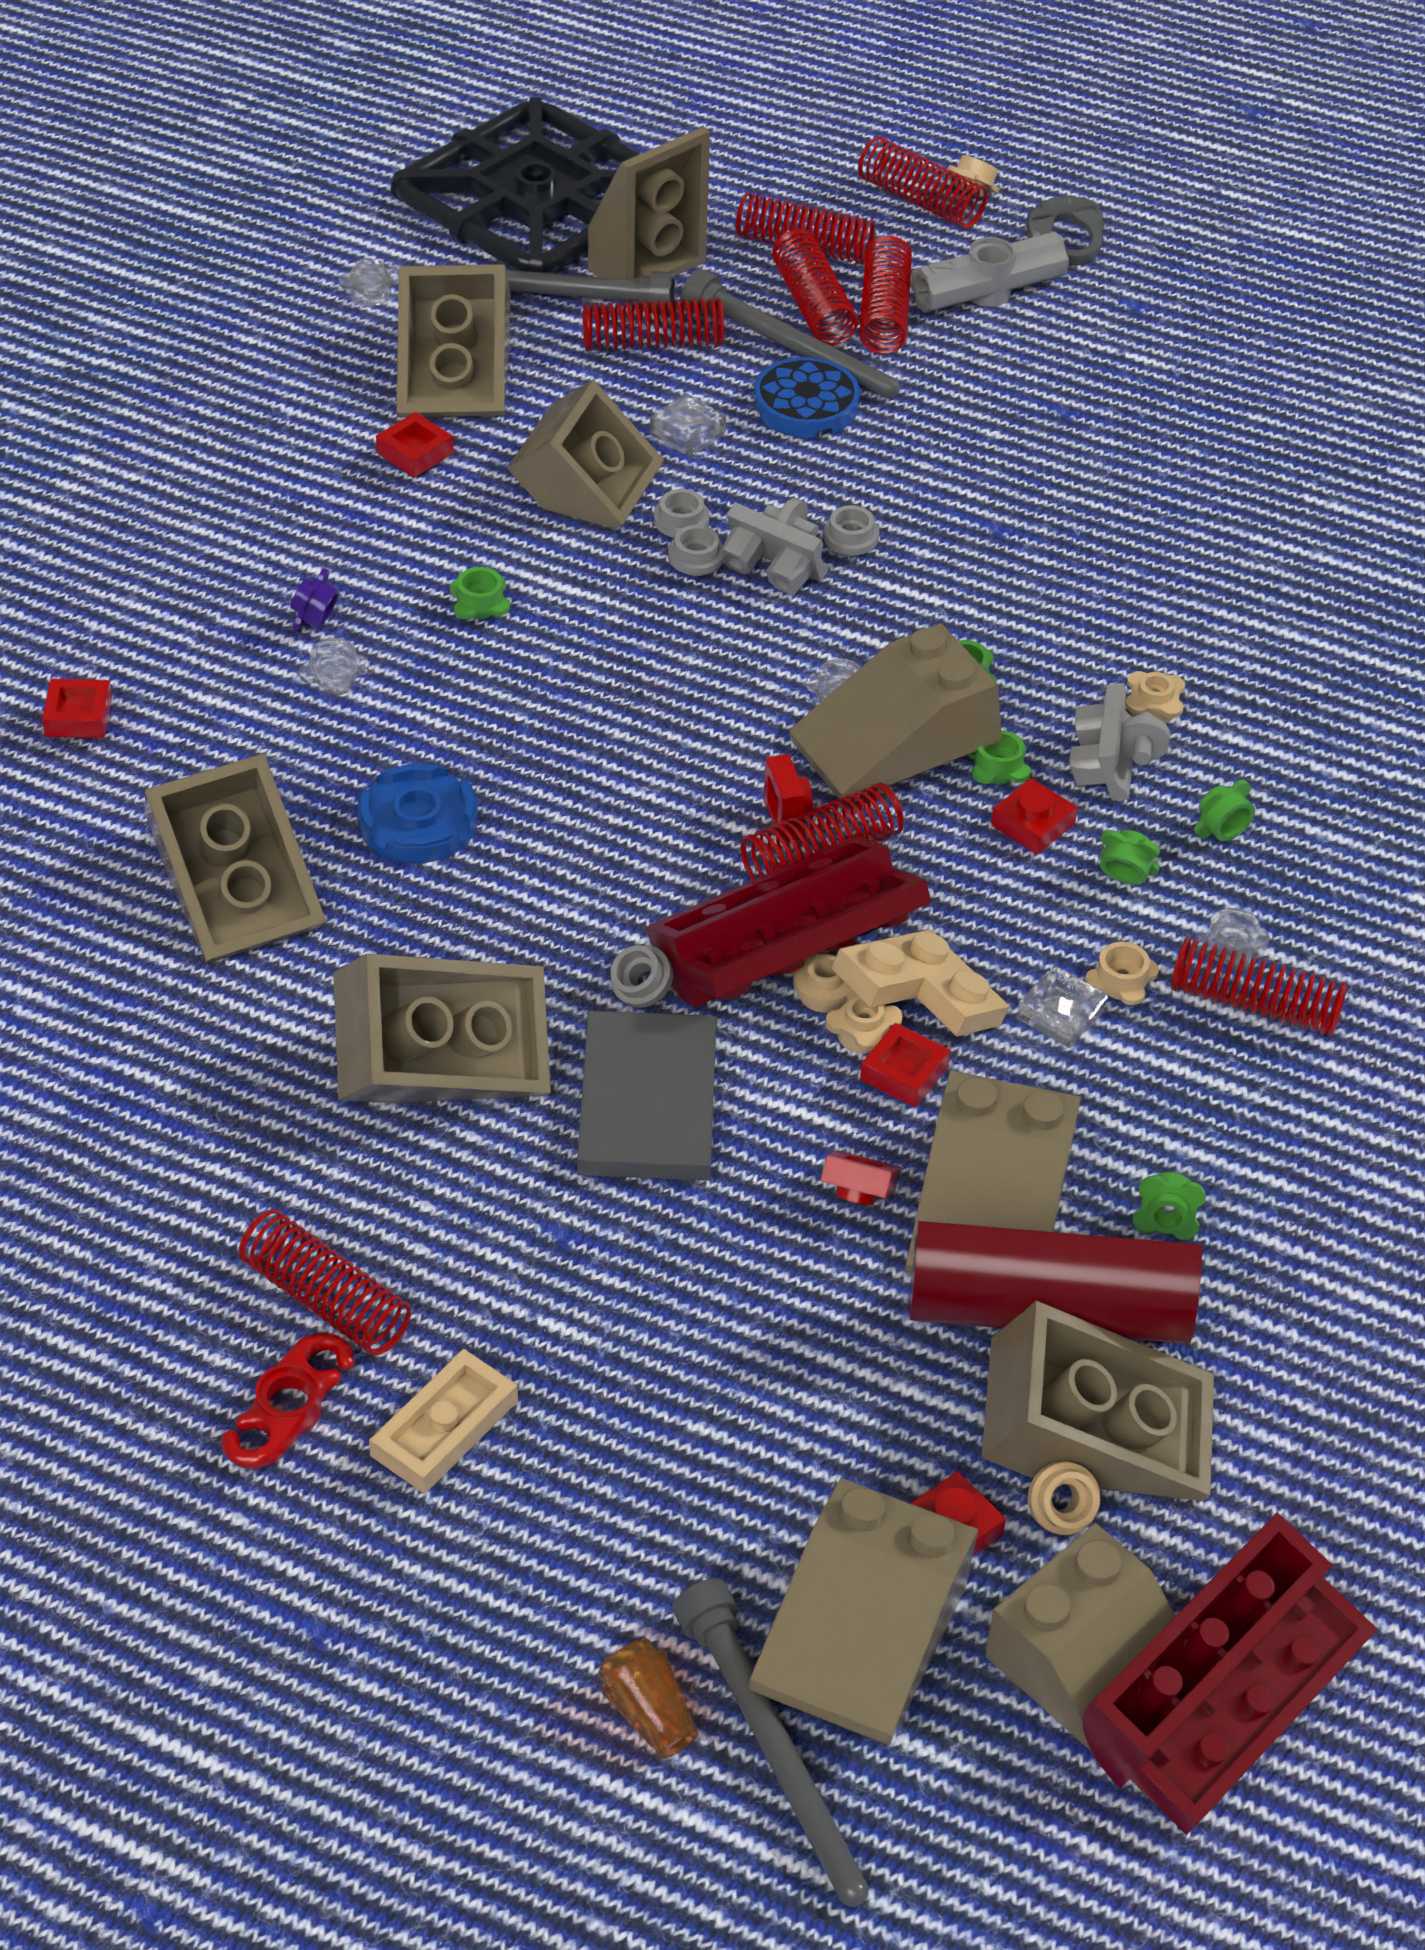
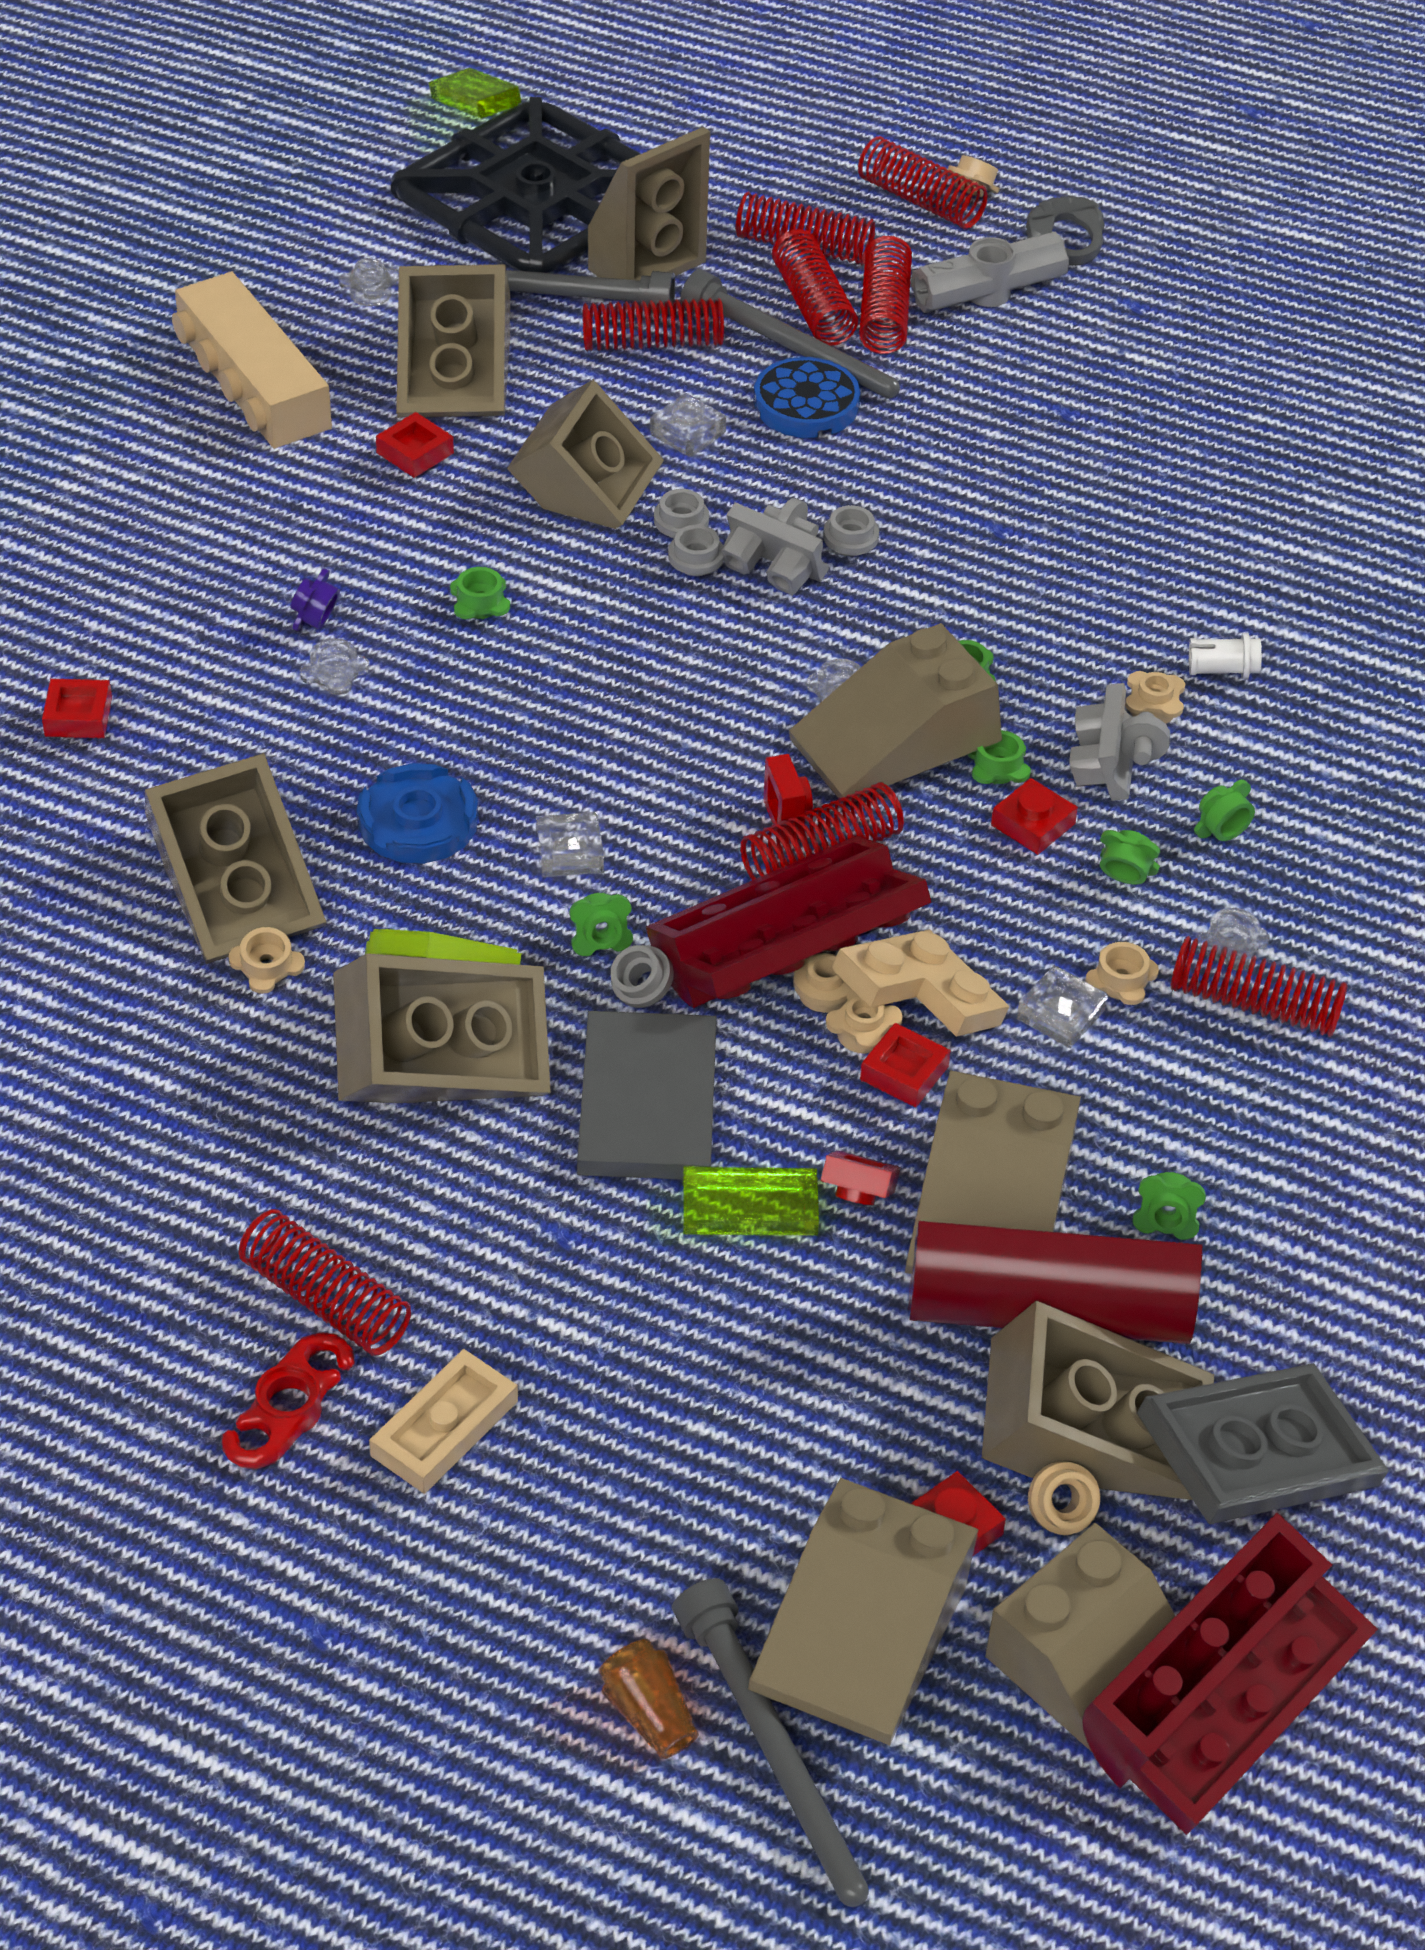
none -> tan brick [172,271,332,449]
none -> tan plate [228,927,305,994]
none -> lime tile [365,929,522,965]
none -> clear neon green tile [428,68,522,119]
none -> clear plate [536,812,604,877]
none -> bright green plate [569,893,633,956]
none -> clear neon green tile [683,1167,819,1236]
none -> dark grey tile [1137,1363,1389,1525]
none -> white pin [1189,633,1262,679]

